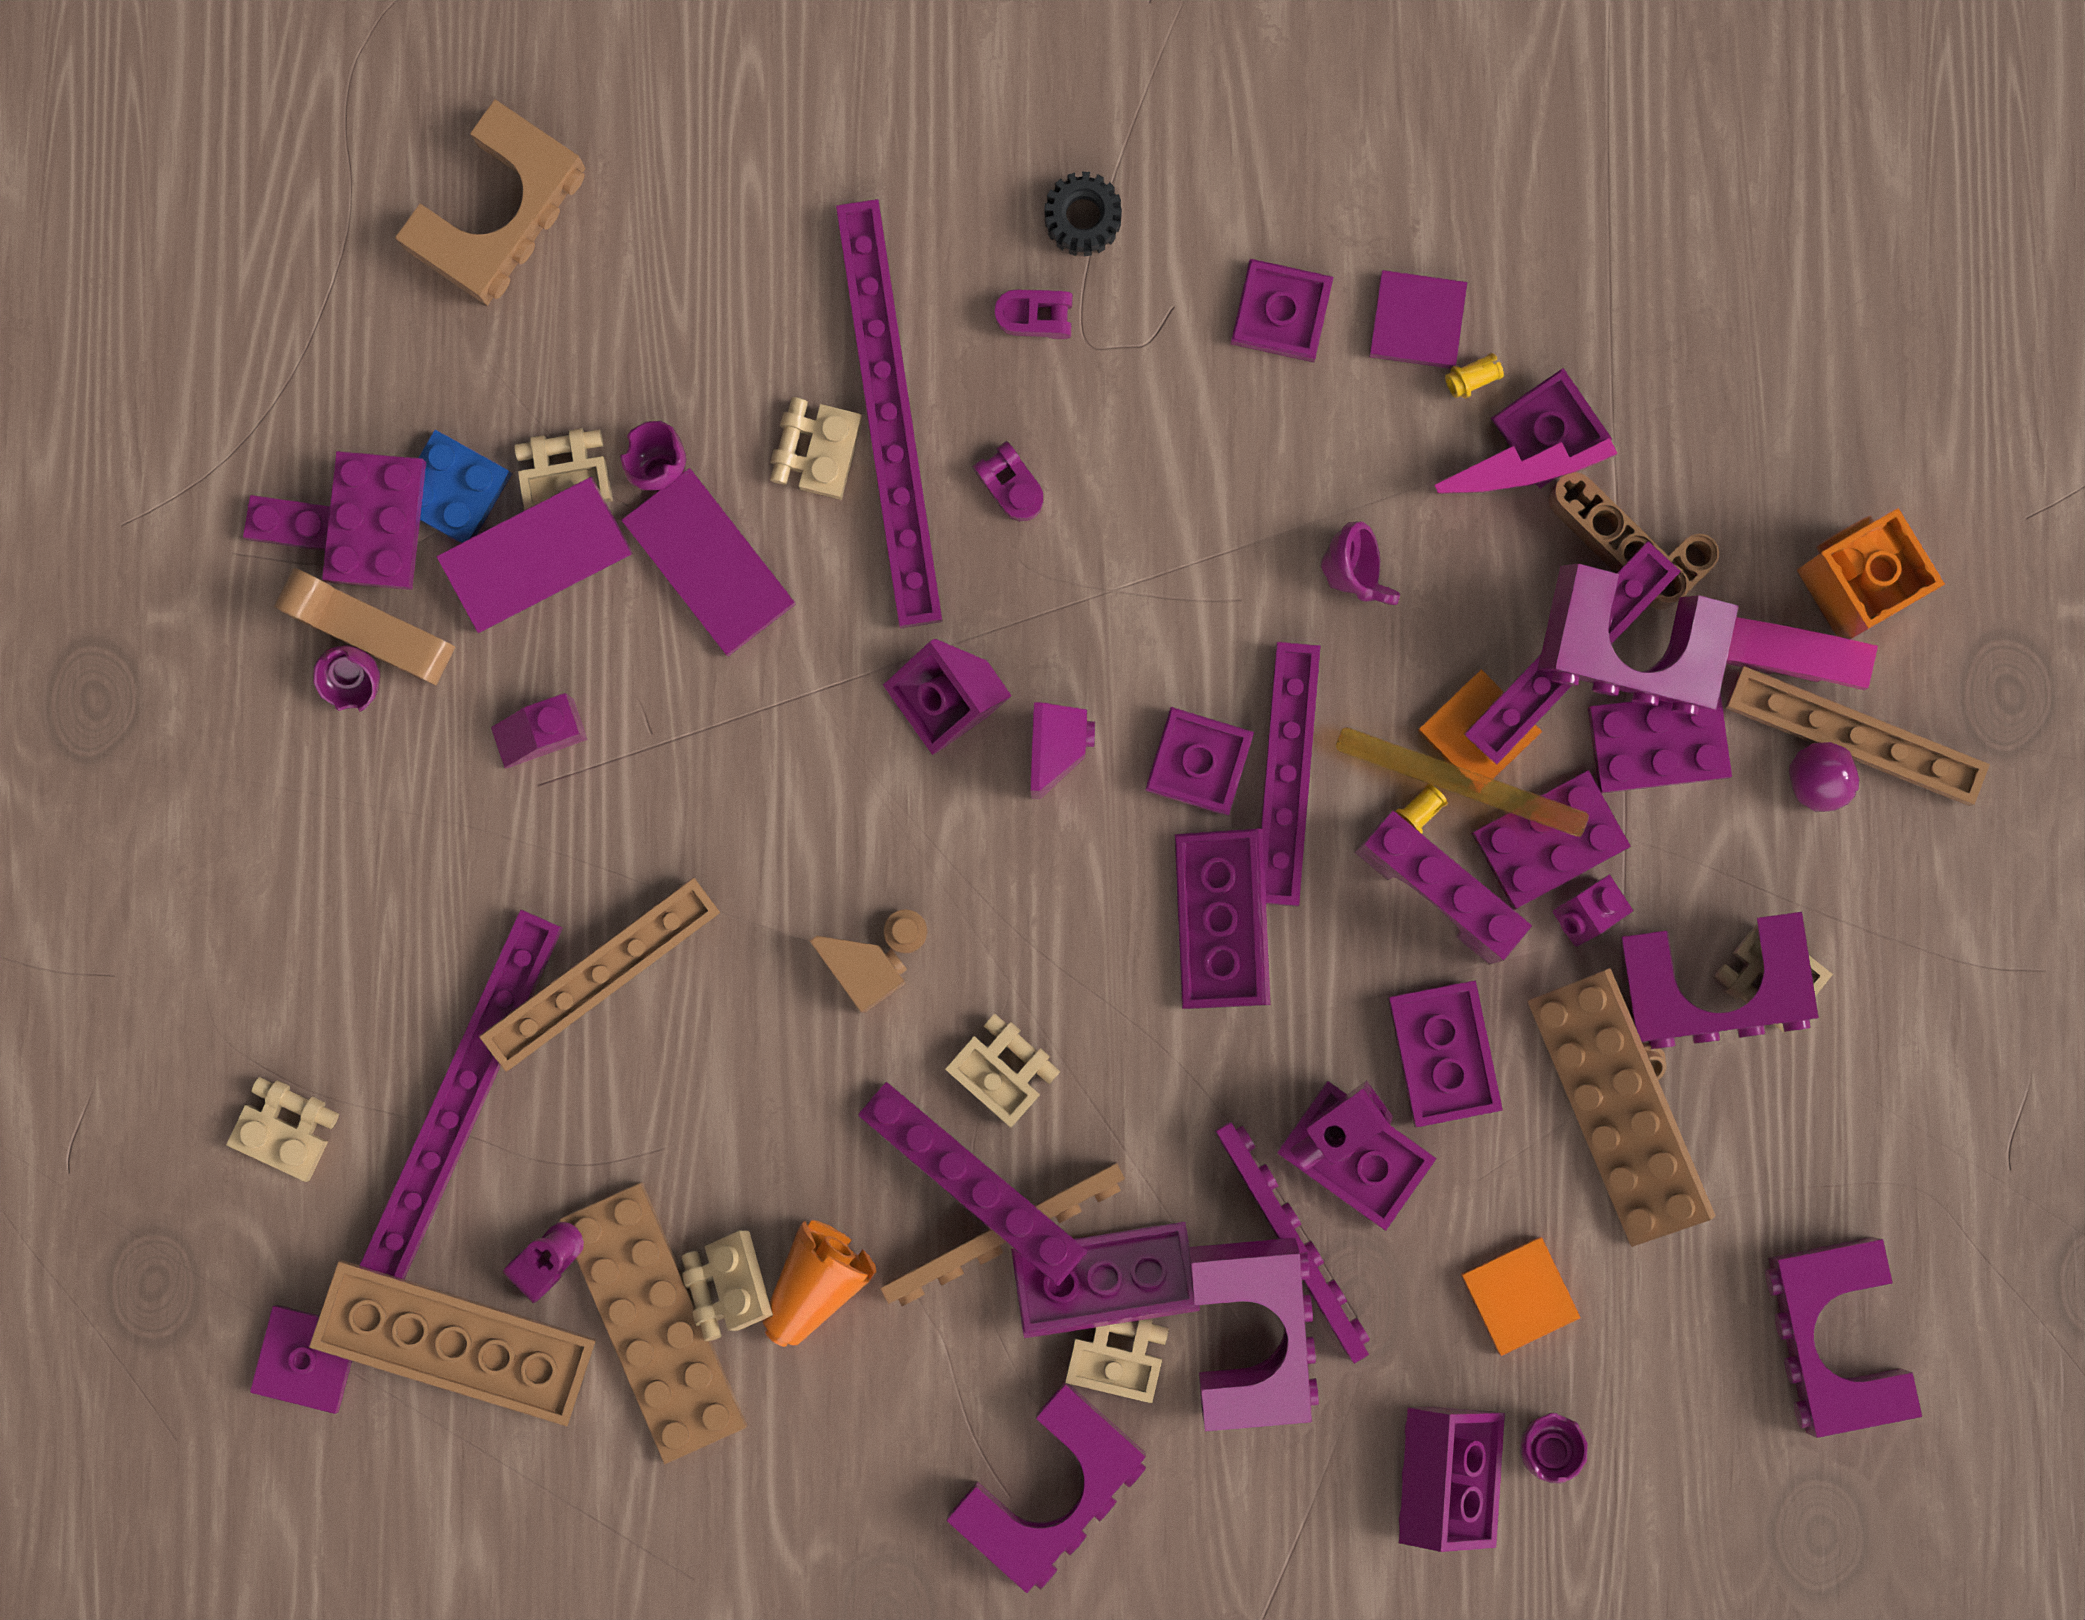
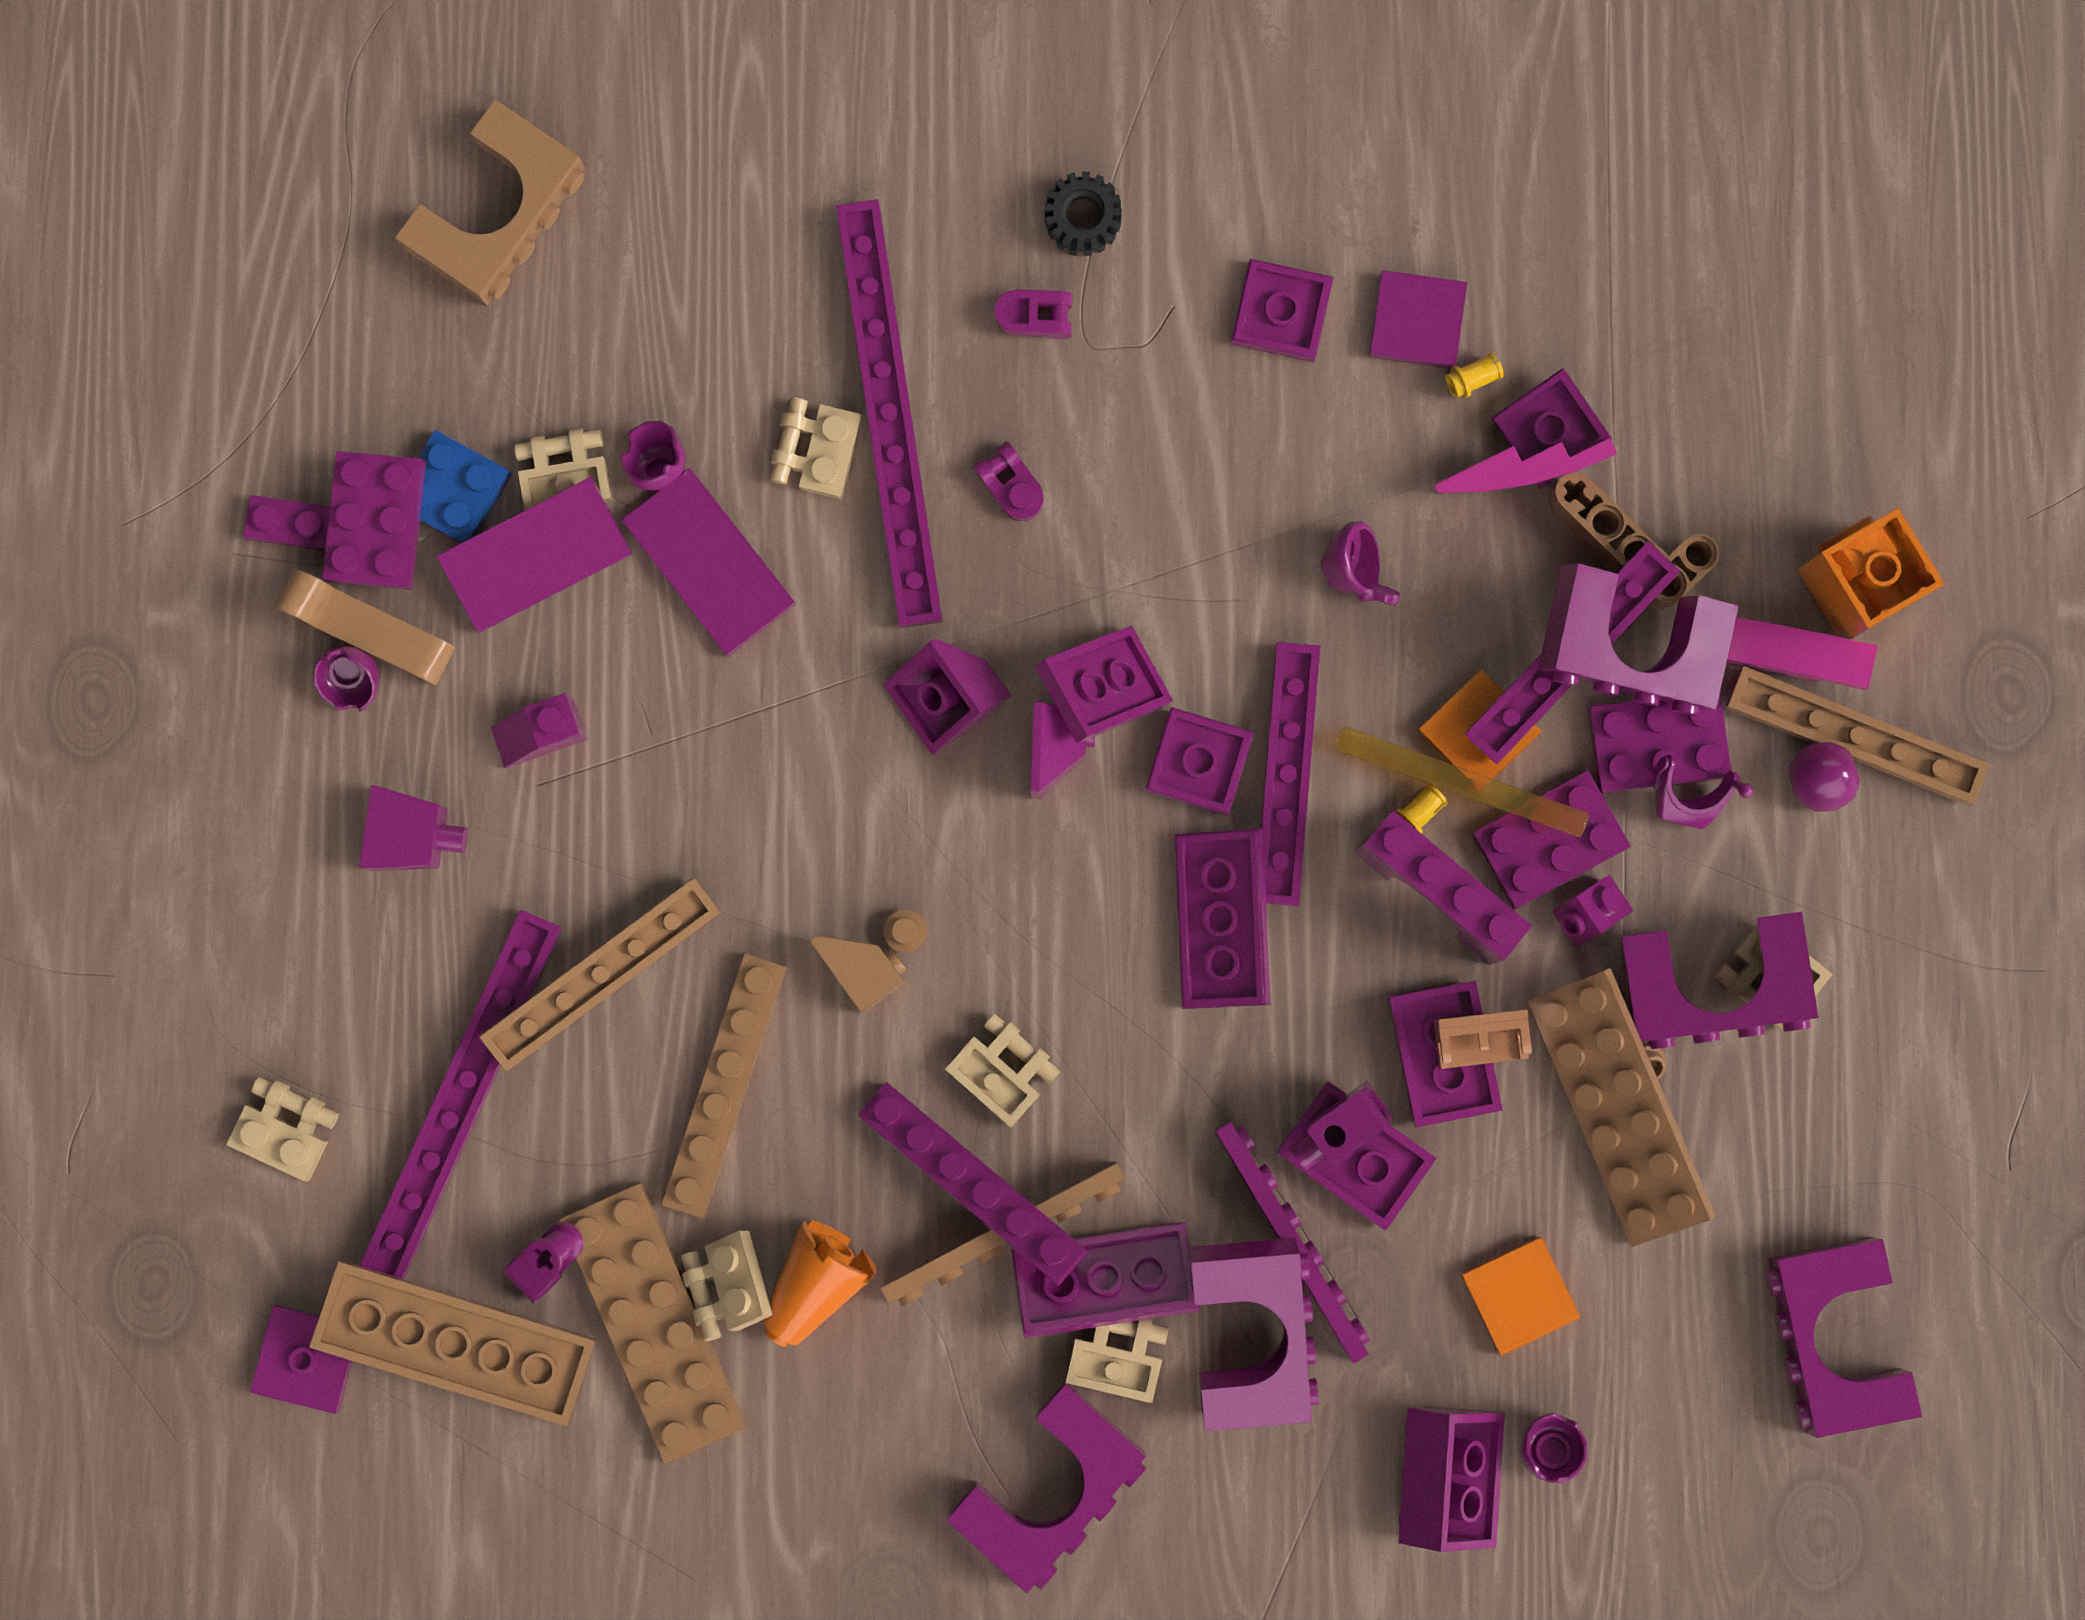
none -> magenta torso [359,785,468,871]
none -> medium nougat plate [662,953,788,1219]
none -> magenta plate [1035,625,1173,744]
none -> nougat hinge [1434,1009,1532,1069]
none -> magenta helmet [1652,755,1754,829]

